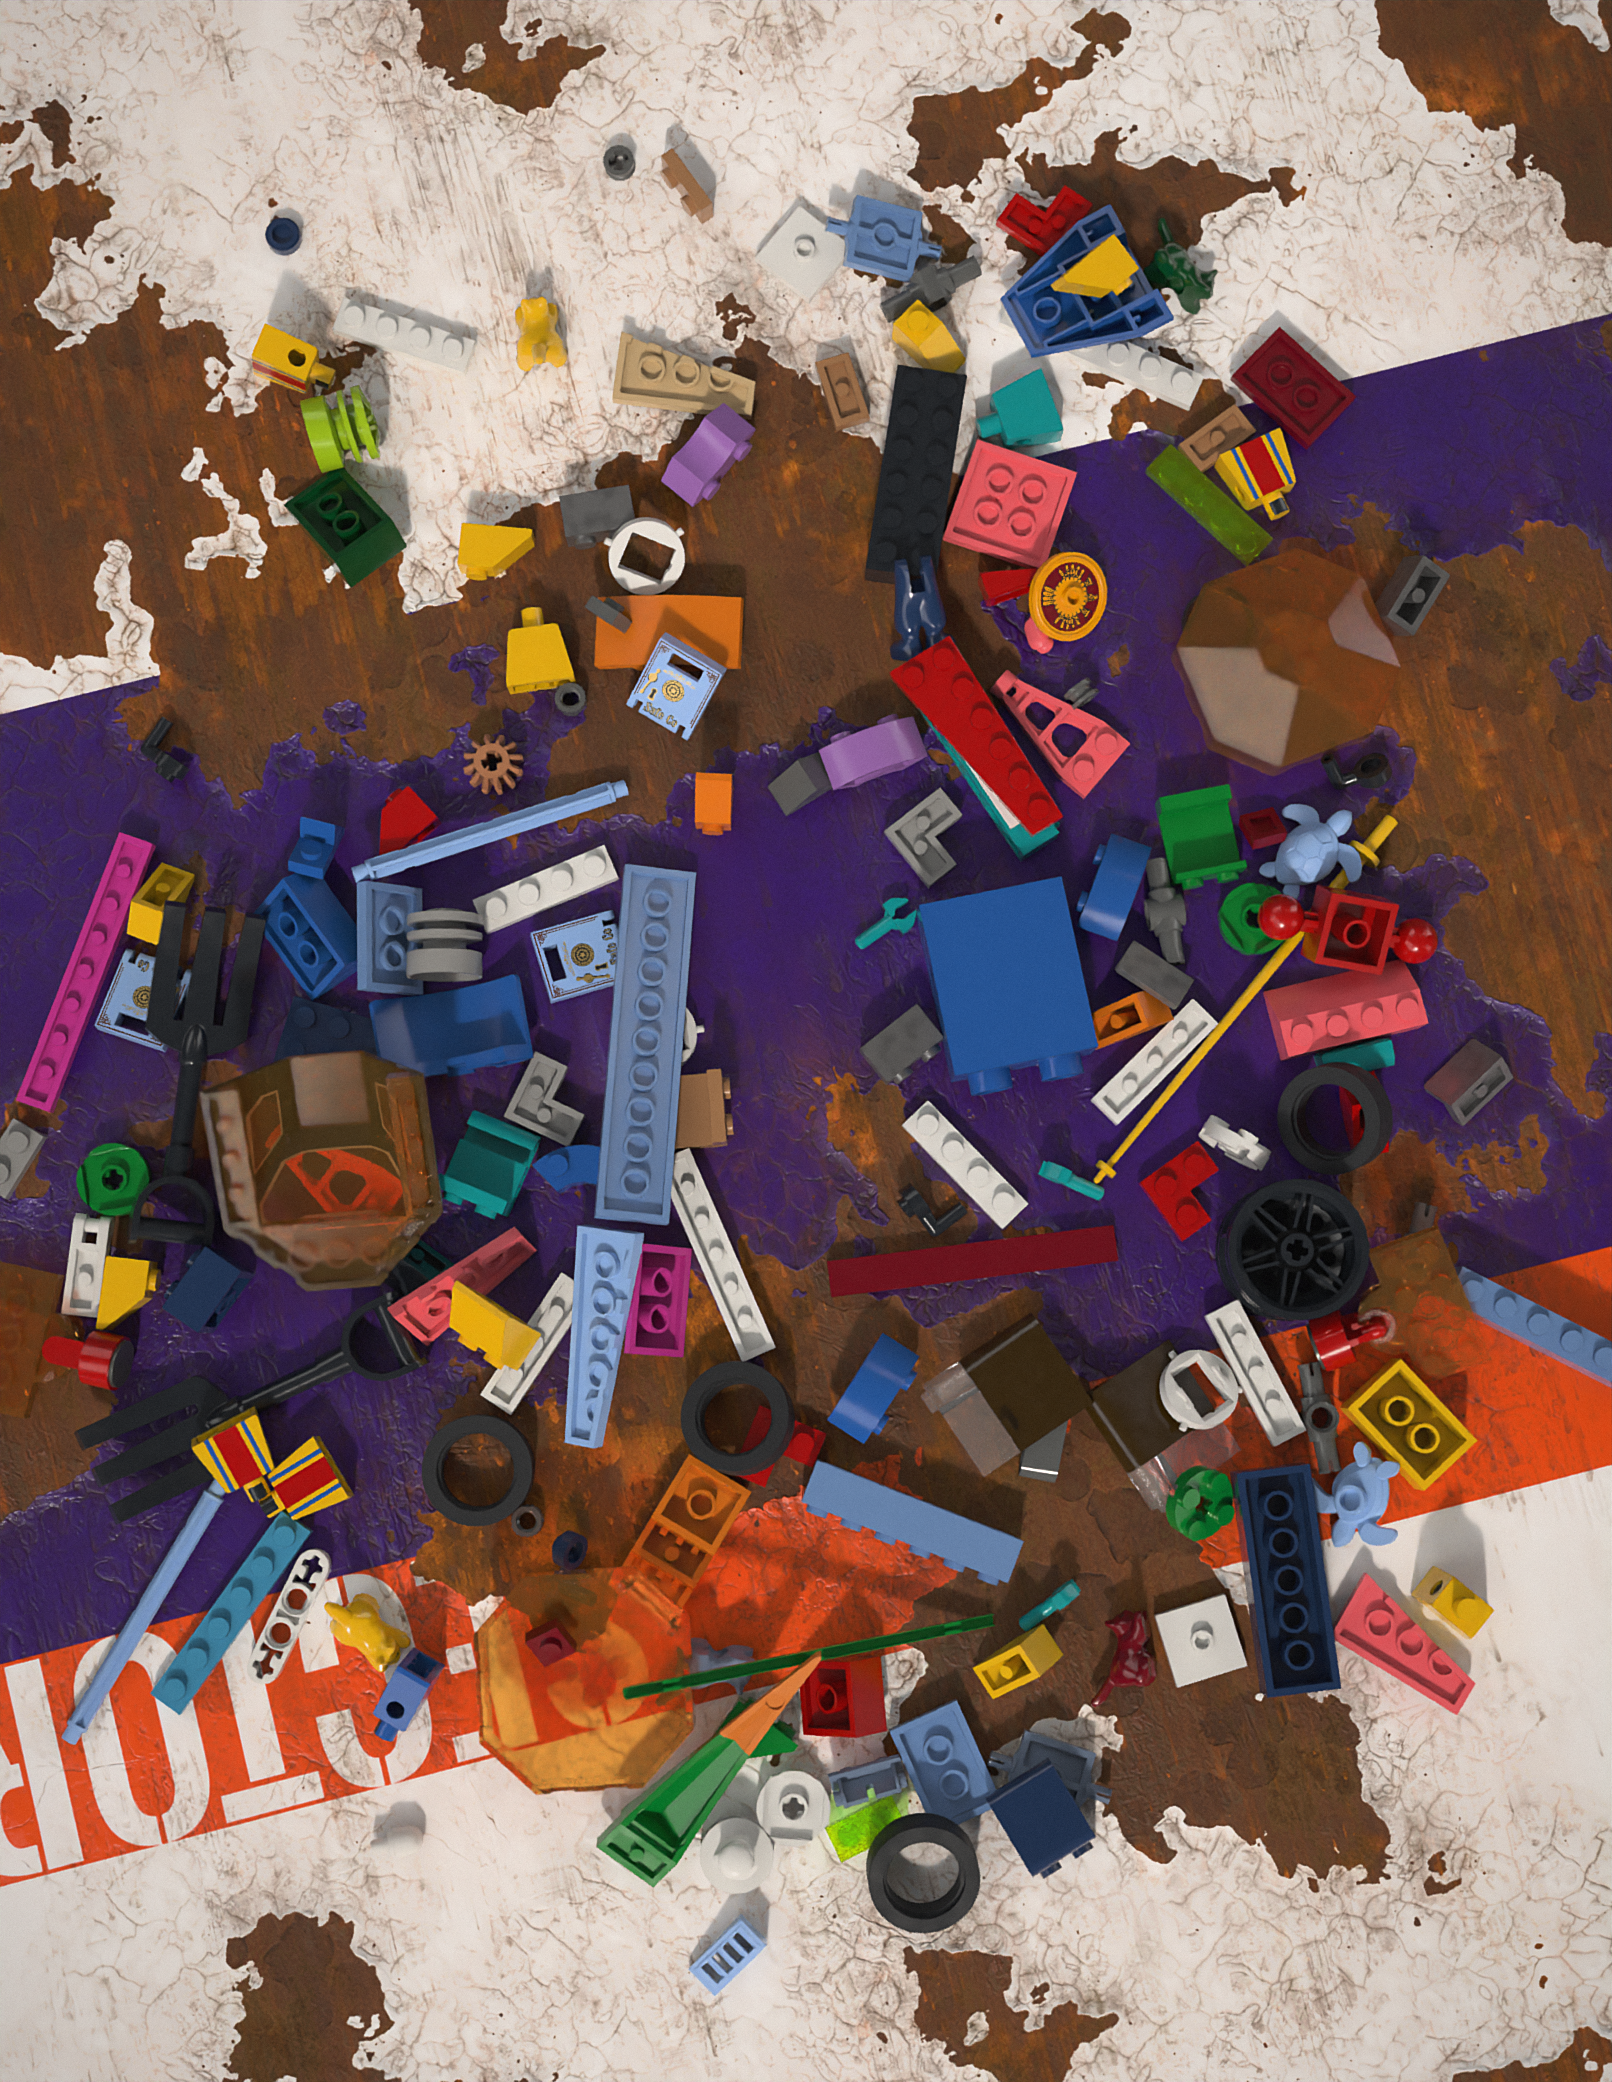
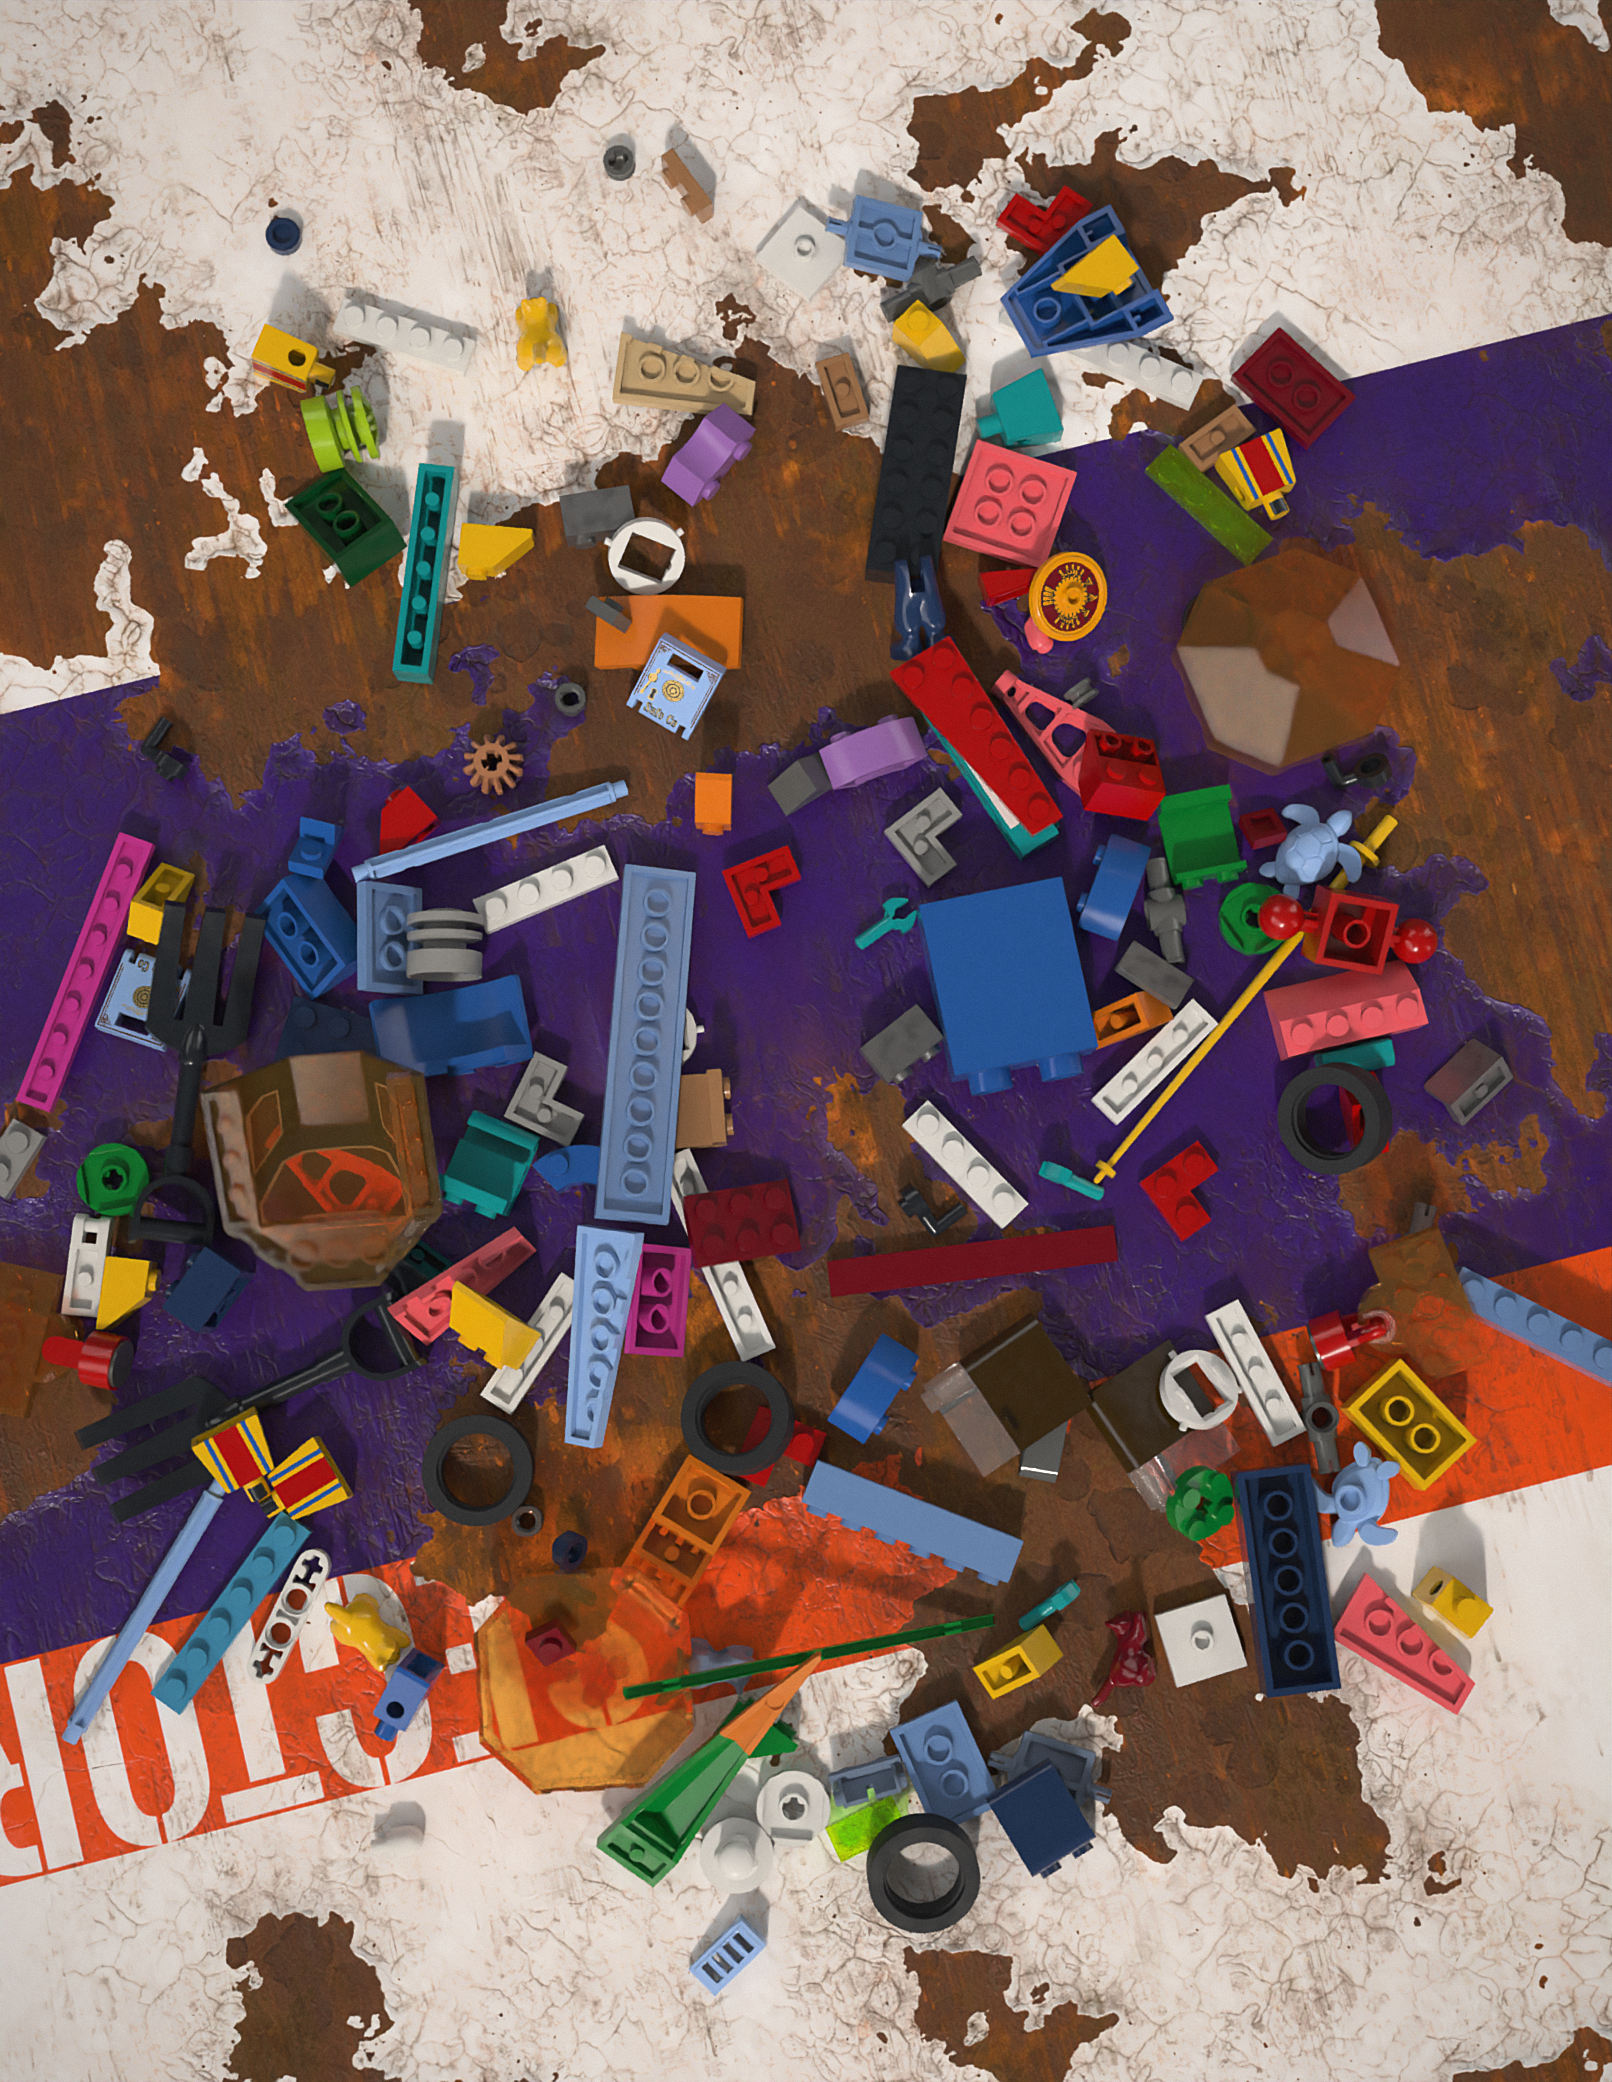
yellow torso [506,607,577,694] -> none
light blue container [530,910,618,1004] -> none
red slope [798,1655,887,1738] -> none
dark green animal [1143,217,1218,315] -> none
white plate [1198,1115,1271,1171] -> none
black wheel [1215,1179,1370,1321] -> none
flat silver brick [1368,555,1450,636] -> none
none -> teal brick [392,463,459,684]
none -> dark red plate [681,1179,802,1270]
none -> red plate [722,845,801,939]
none -> red slope [1078,728,1166,821]

